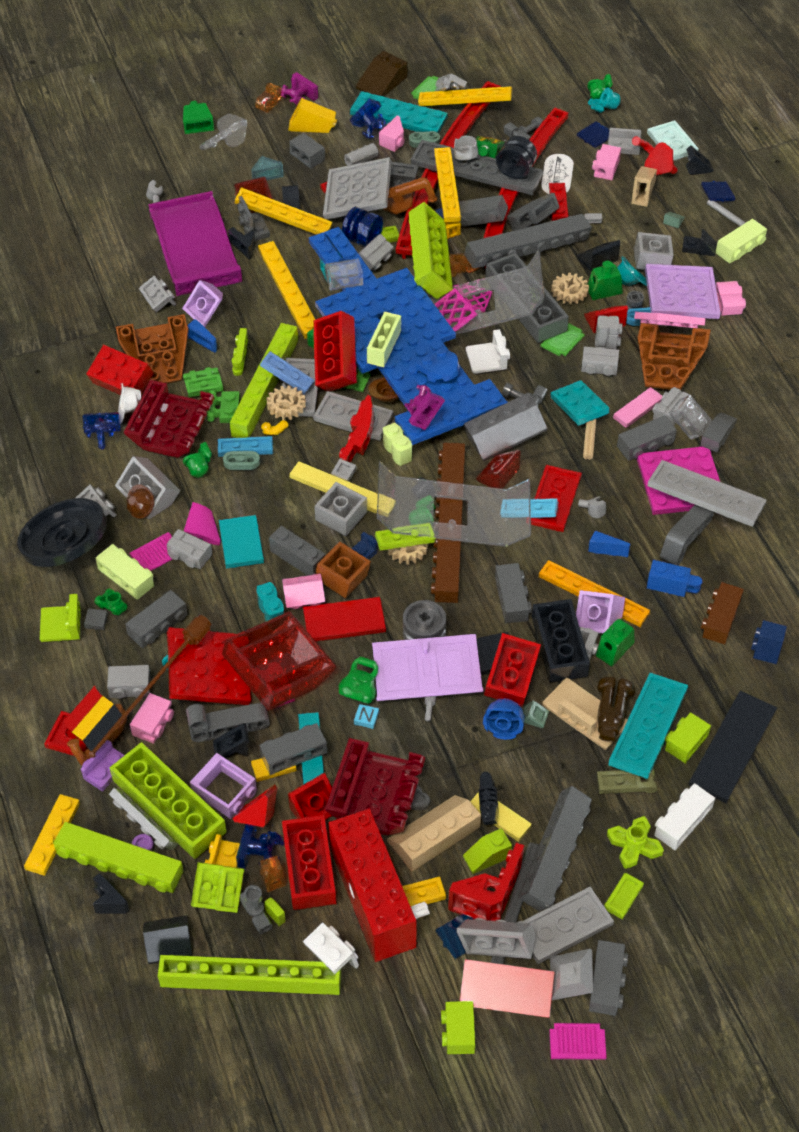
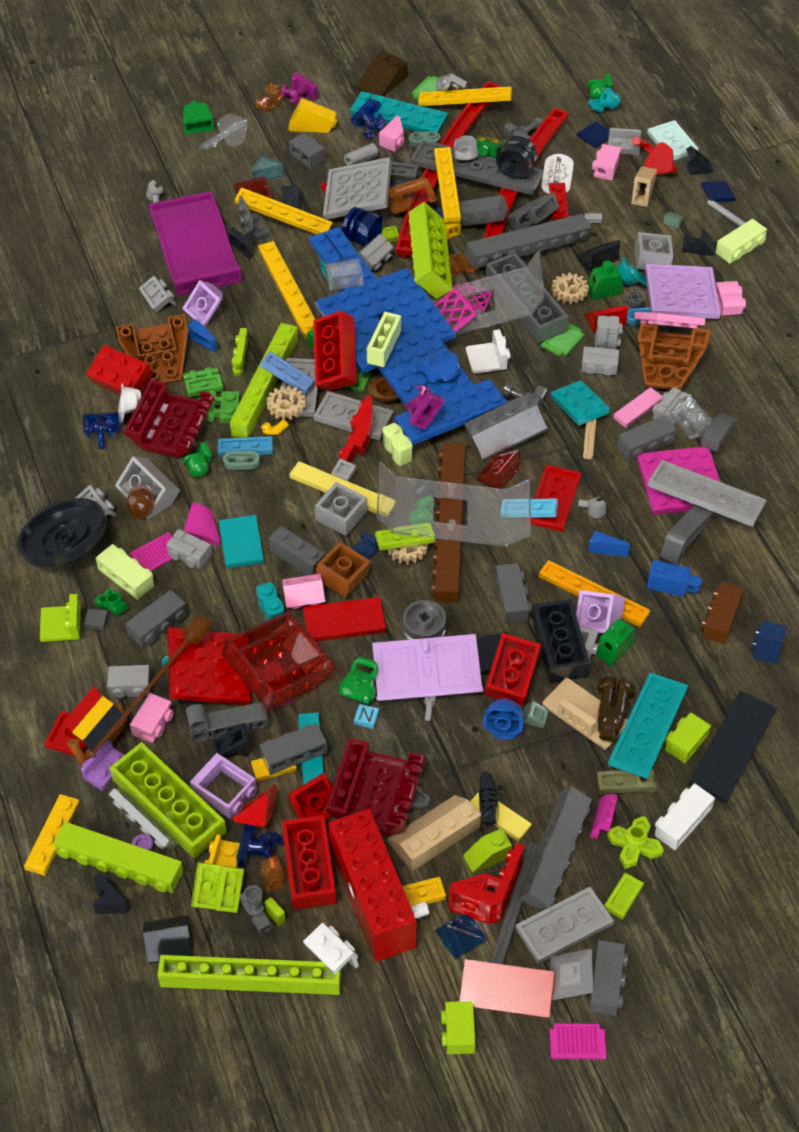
light grey slope [457,918,536,959] -> none
none -> dark pink slope [589,794,618,839]

